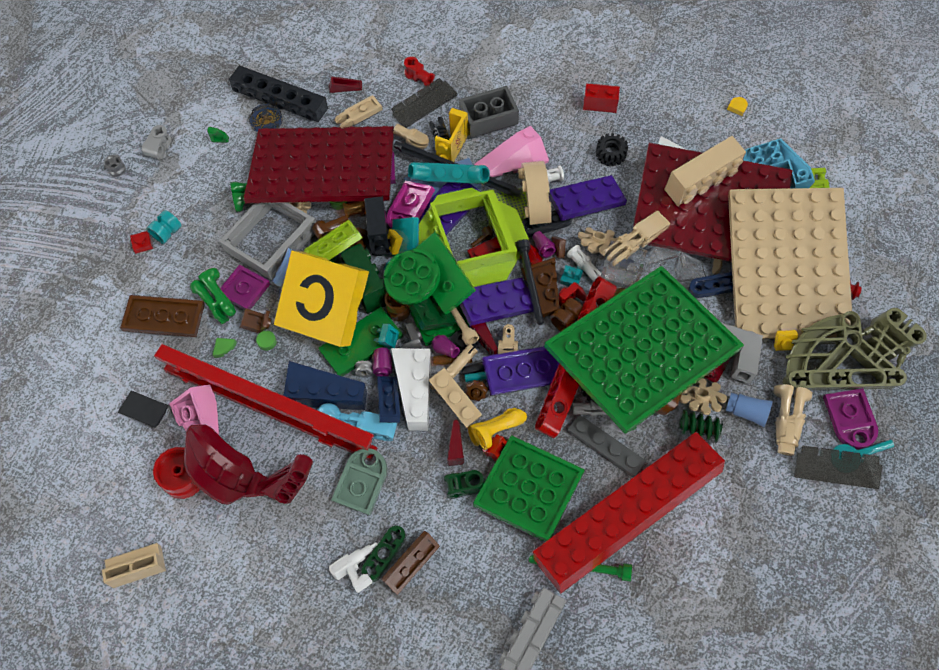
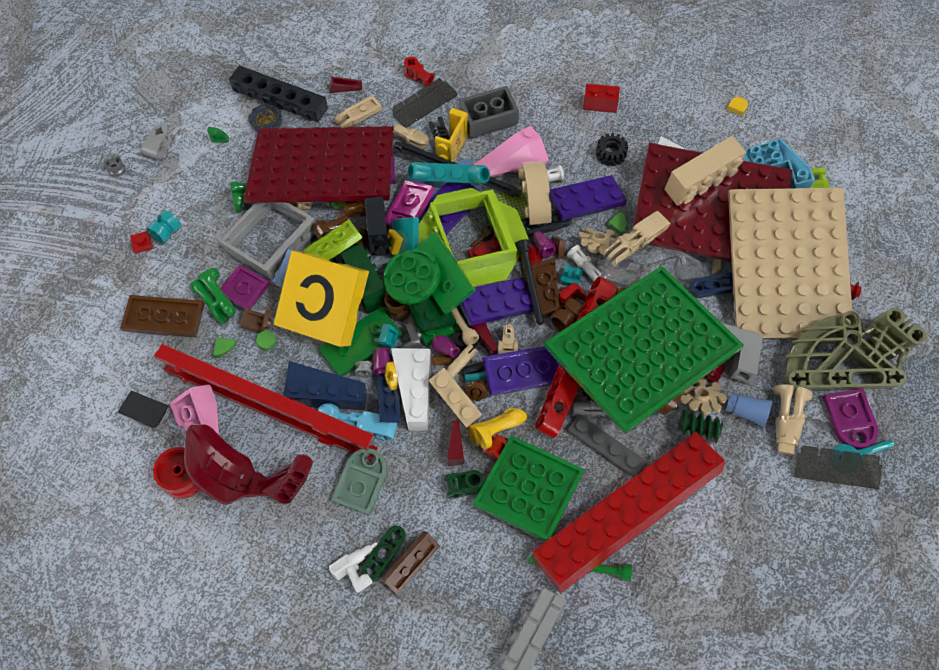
tan piece [102,543,166,588] -> none
yellow plate [774,330,798,351] -> none
none -> yellow tile [385,362,398,390]
none -> bright green tile [608,211,627,236]

